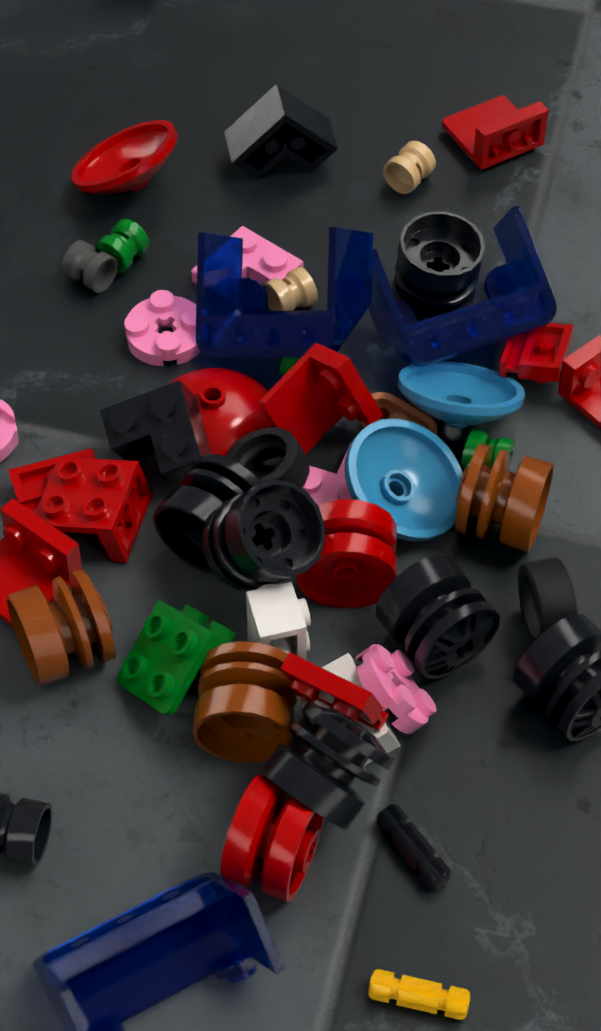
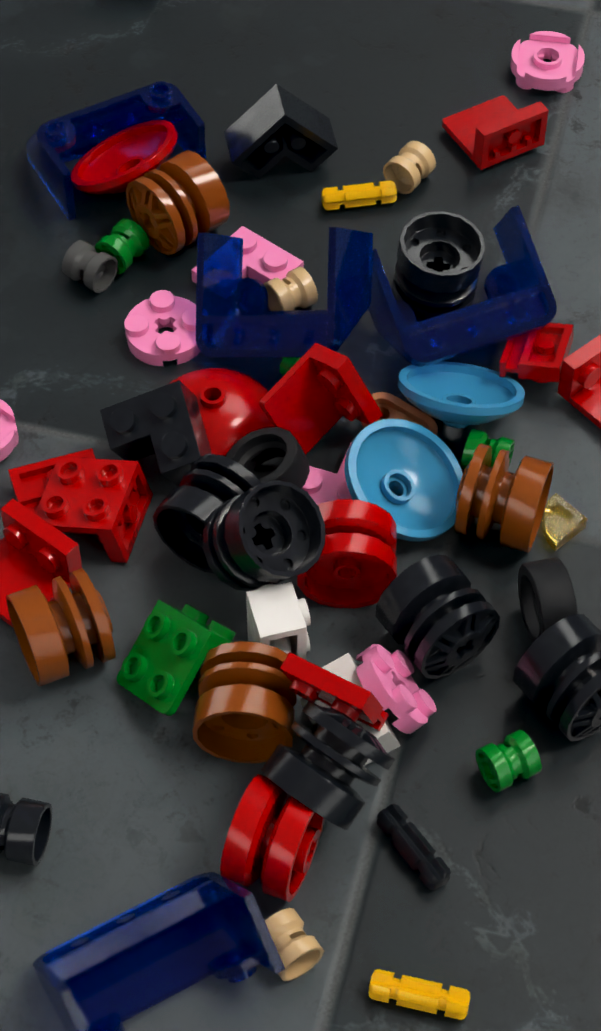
none -> clear blue windscreen [26,81,206,221]
none -> dark orange wheel [126,150,230,255]
none -> tan wheel [253,908,324,981]
none -> yellow axle [321,180,397,211]
none -> green wheel [475,729,542,793]
none -> bright pink plate [510,31,585,93]
none -> clear yellow tile [542,493,588,551]

